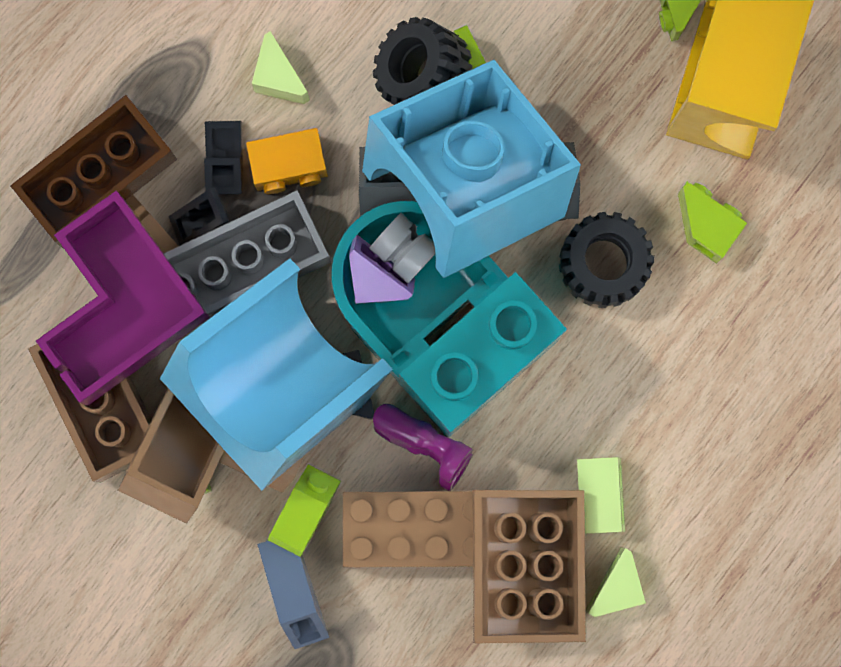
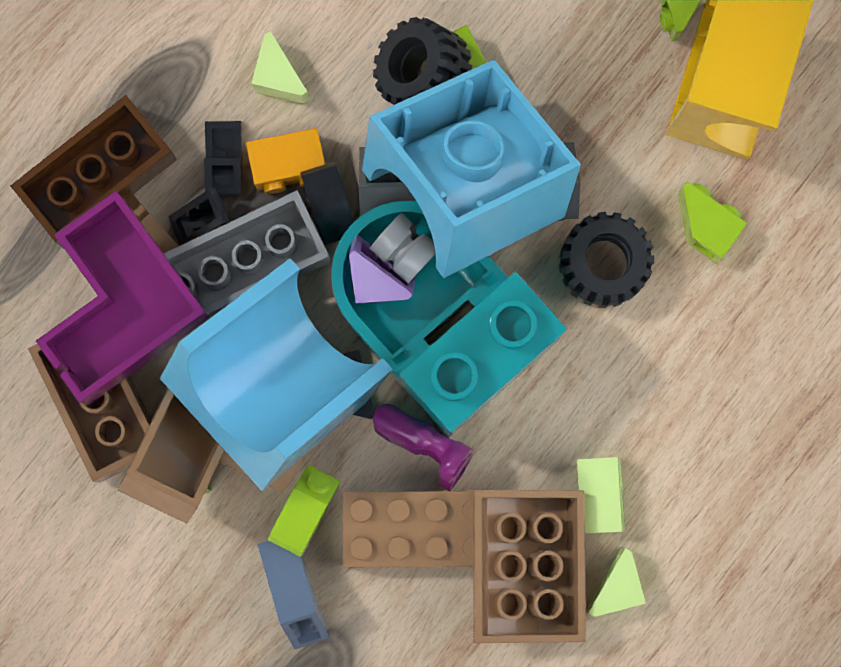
none -> black slope [300,161,354,245]

